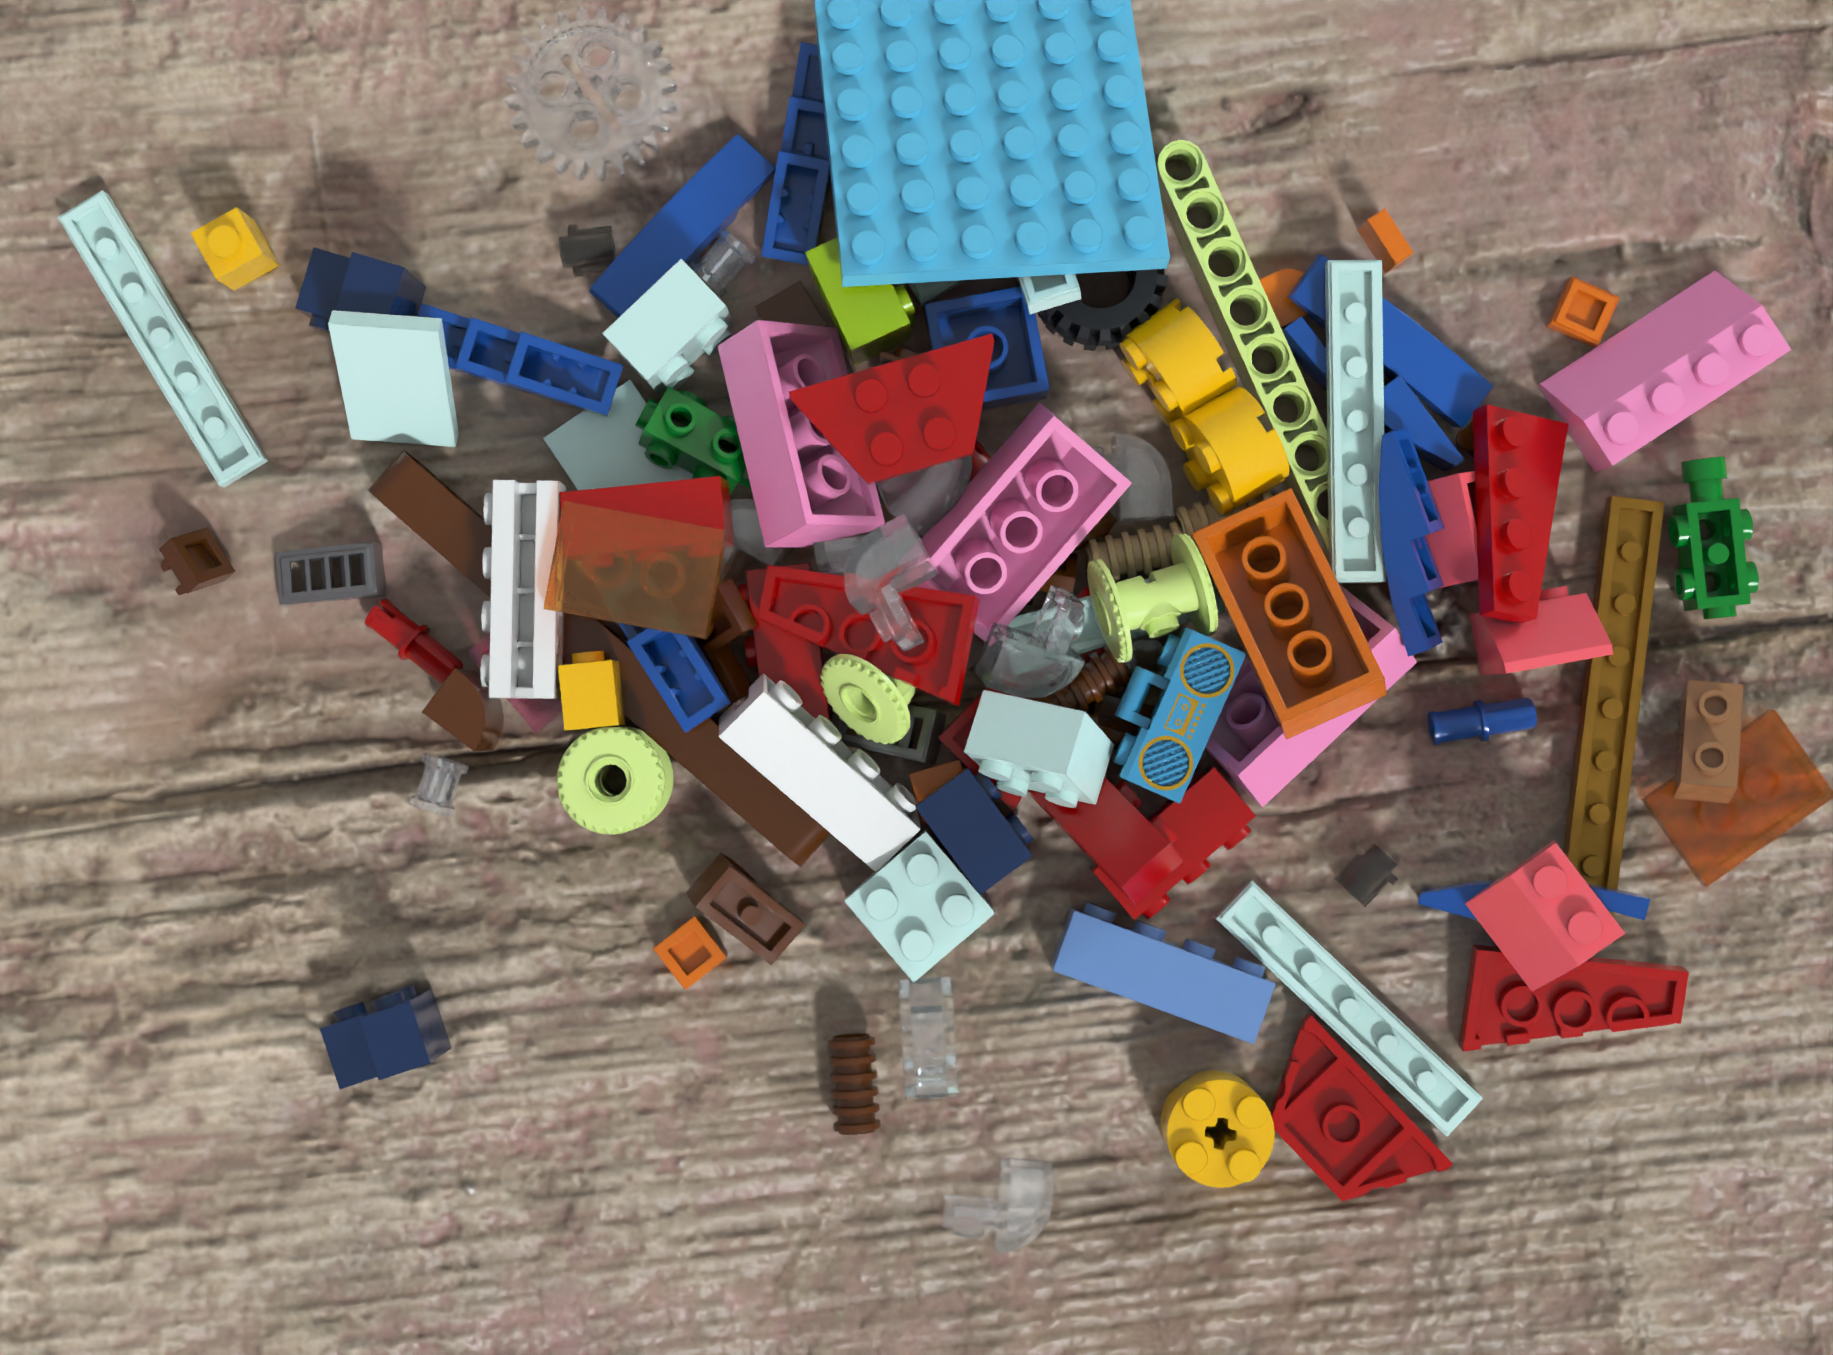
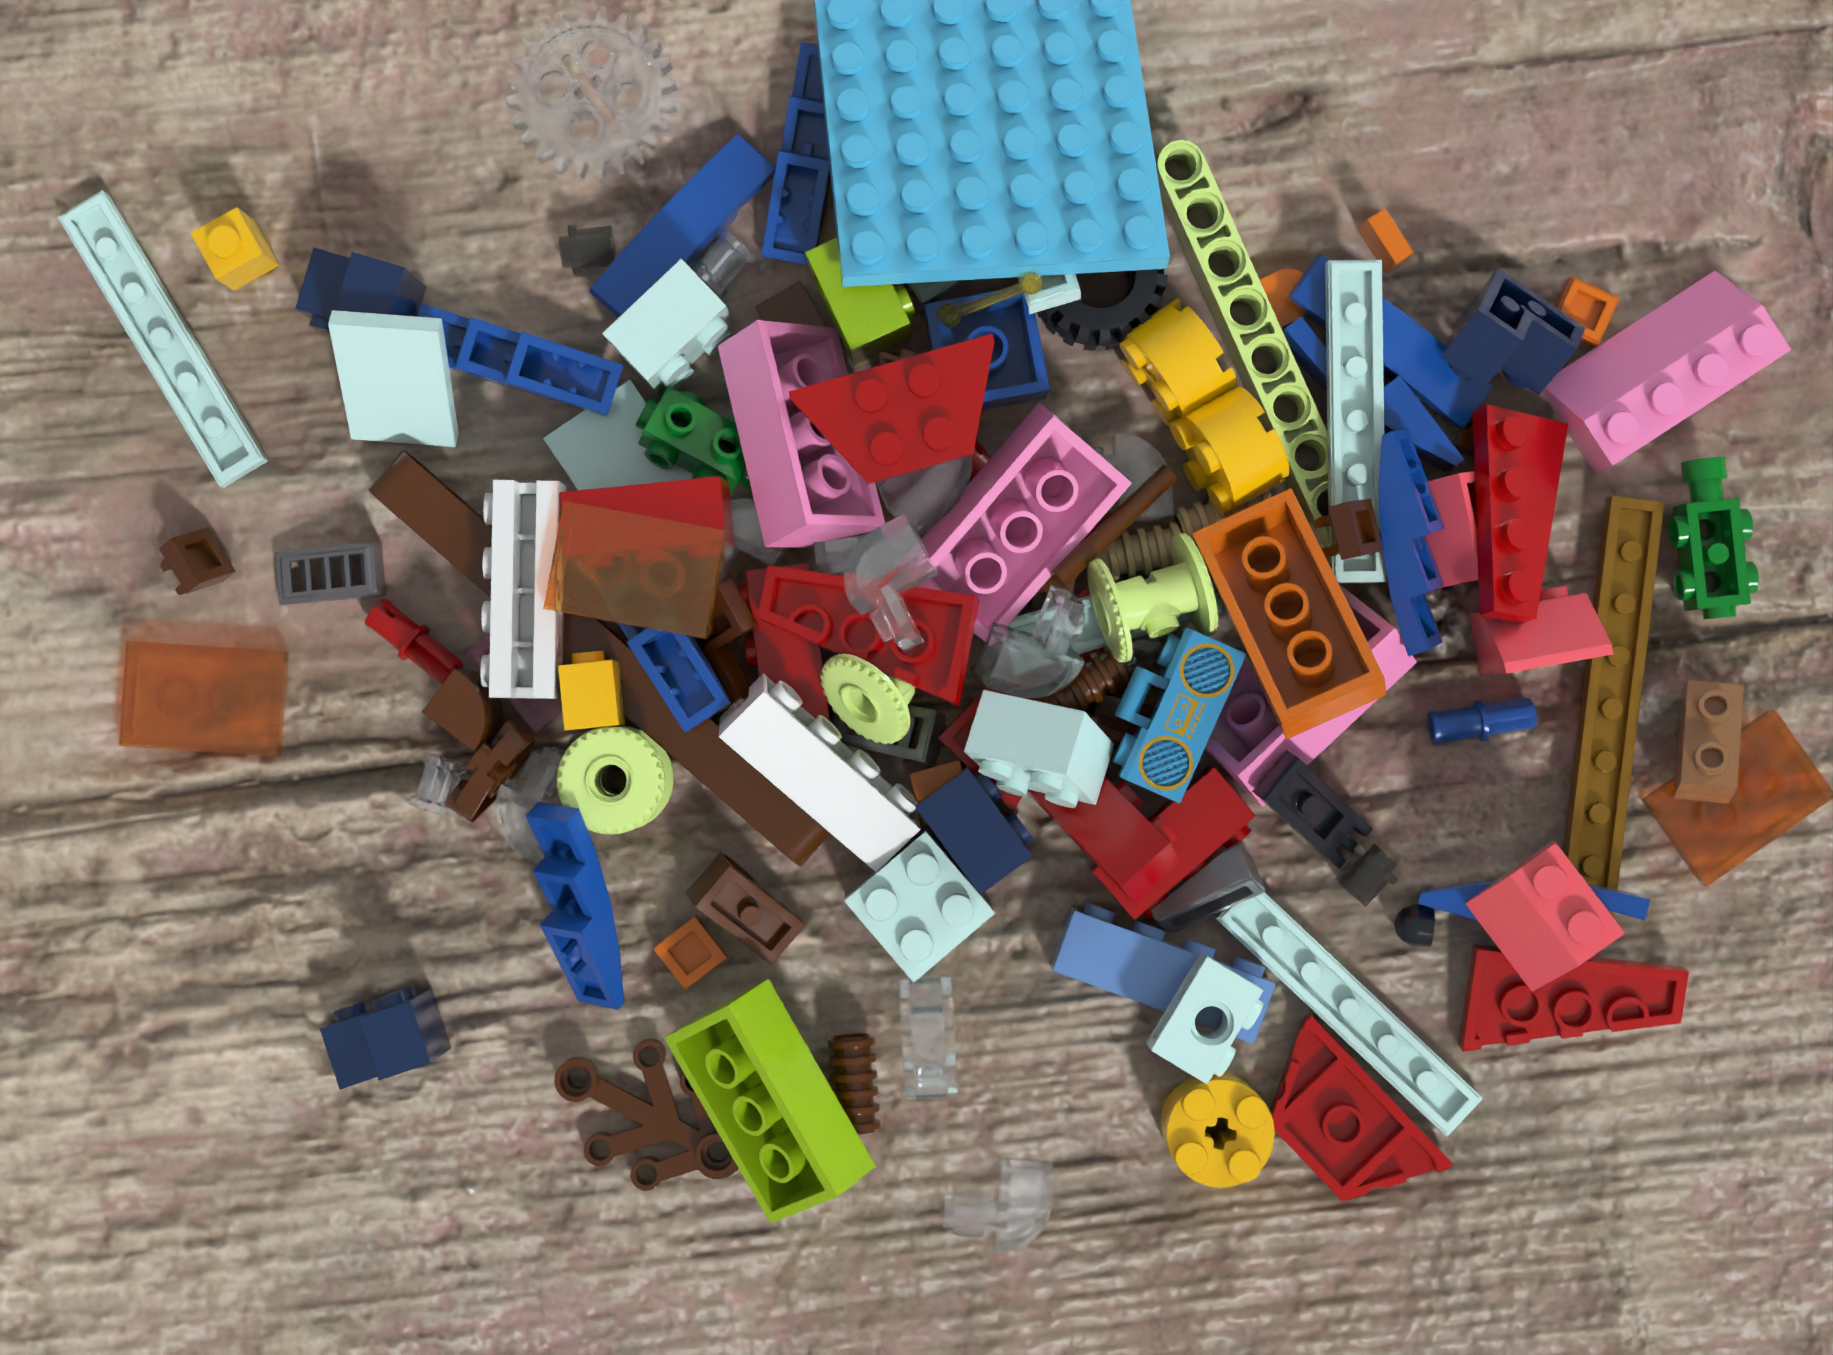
none -> clear orange tile [119,641,289,756]
none -> reddish brown plate [445,719,536,823]
none -> clear brick [495,746,565,864]
none -> blue slope [525,802,624,1010]
none -> reddish brown plant [554,1038,738,1191]
none -> lime brick [664,979,876,1224]
none -> clear yellow hinge [938,273,1043,328]
none -> reddish brown bar [1050,465,1177,588]
none -> light aqua brick [1146,952,1264,1084]
none -> flat silver slope [1151,842,1265,933]
none -> black hinge [1252,750,1373,870]
none -> reddish brown tile [1314,498,1383,560]
none -> black hinge [1394,904,1435,948]
none -> dark blue brick [1440,268,1585,396]

